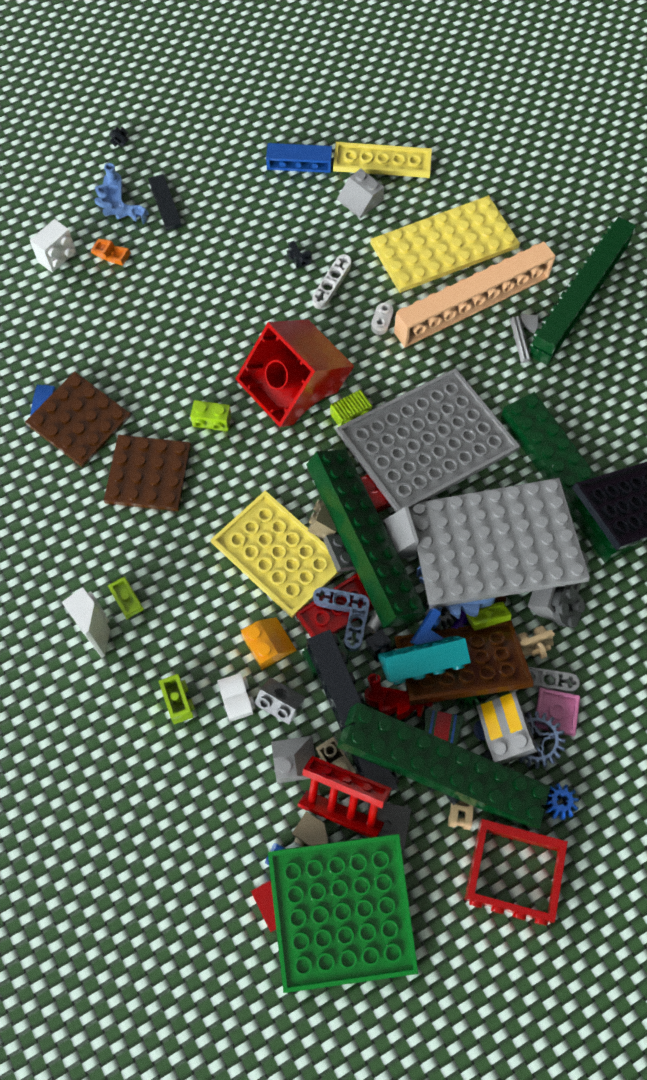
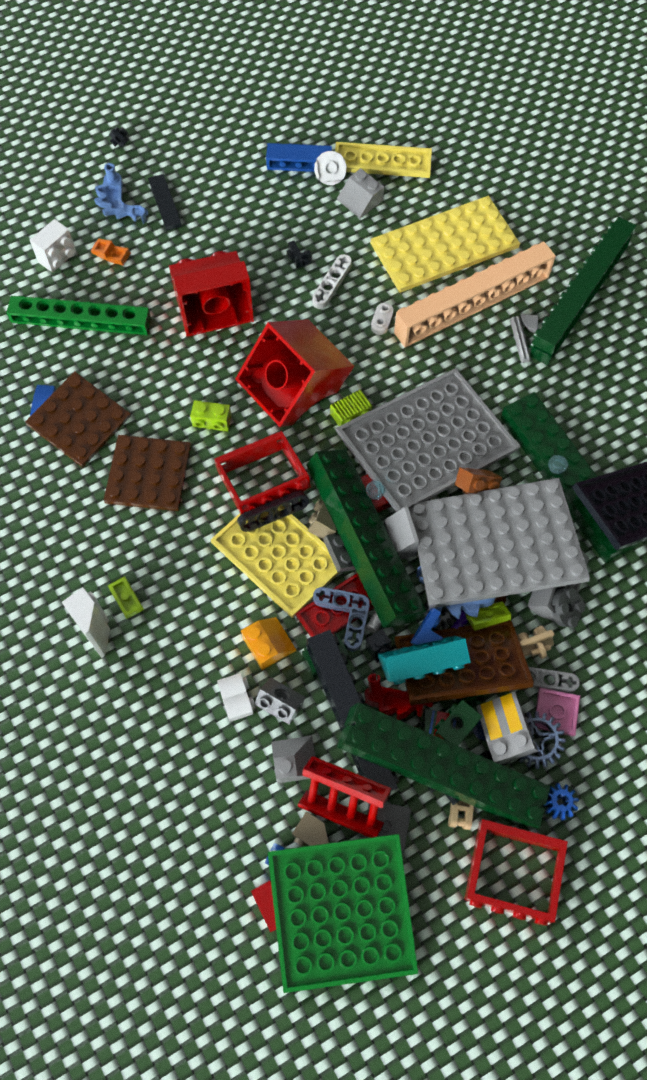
lime brick [159,674,195,725] -> none
dark tan slope [316,737,356,773] -> none
none -> green brick [6,295,151,335]
none -> red brick [169,251,254,337]
none -> red window [214,431,311,515]
none -> black beam [237,490,309,532]
none -> white tile [314,151,347,185]
none -> clear light blue plate [366,481,385,500]
none -> dark green brick [434,700,482,746]
none -> dark orange brick [455,467,502,494]
none -> clear light blue plate [548,455,568,474]

